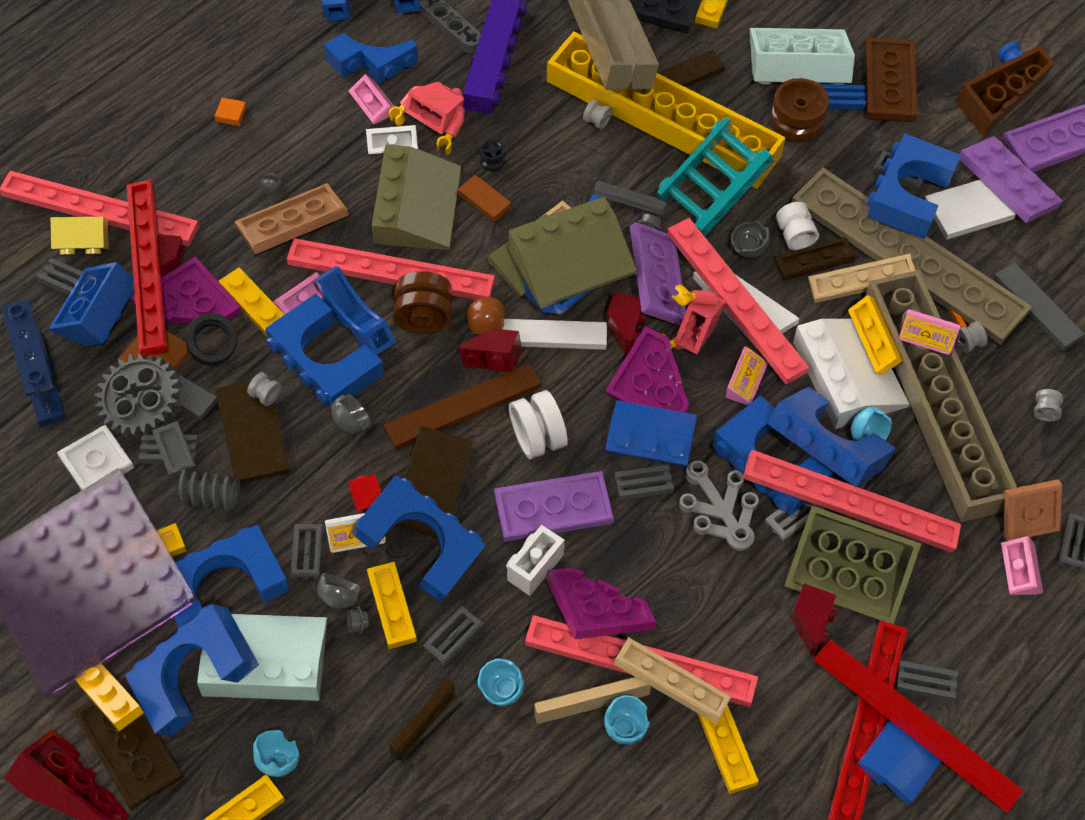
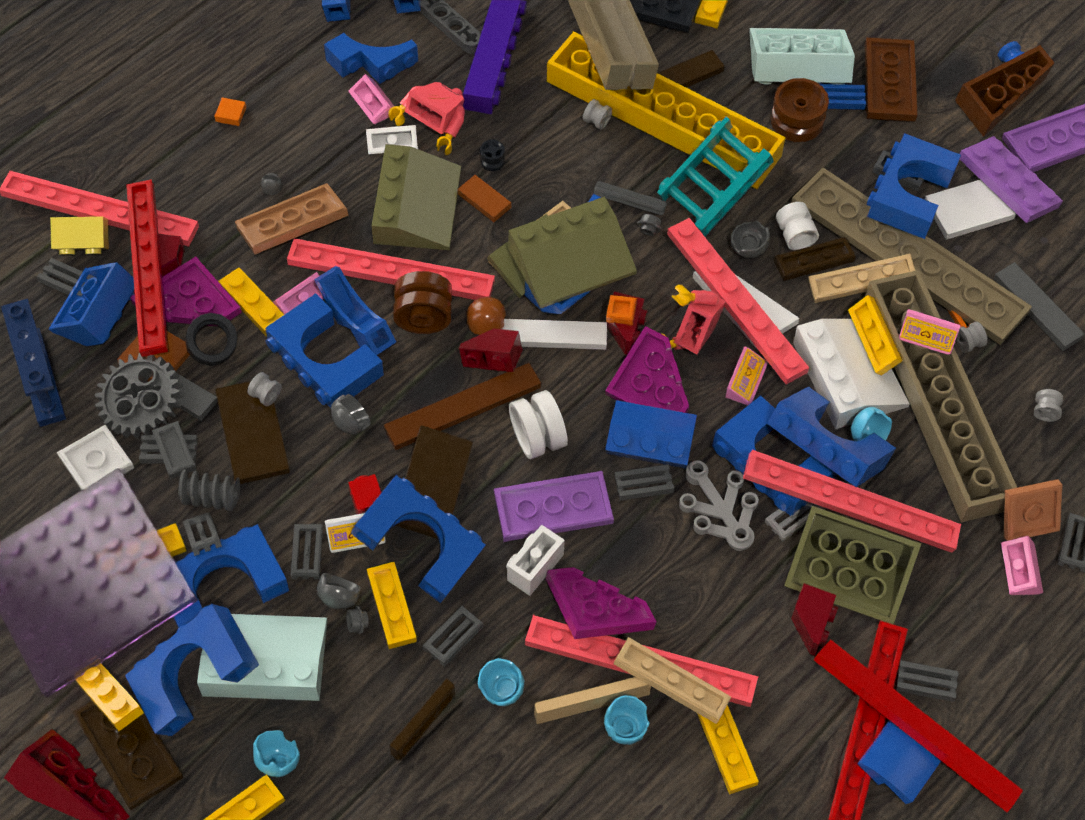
medium lavender tile [630,222,686,326] -> none
none -> dark grey tile [183,512,222,556]
none -> orange tile [606,295,637,325]

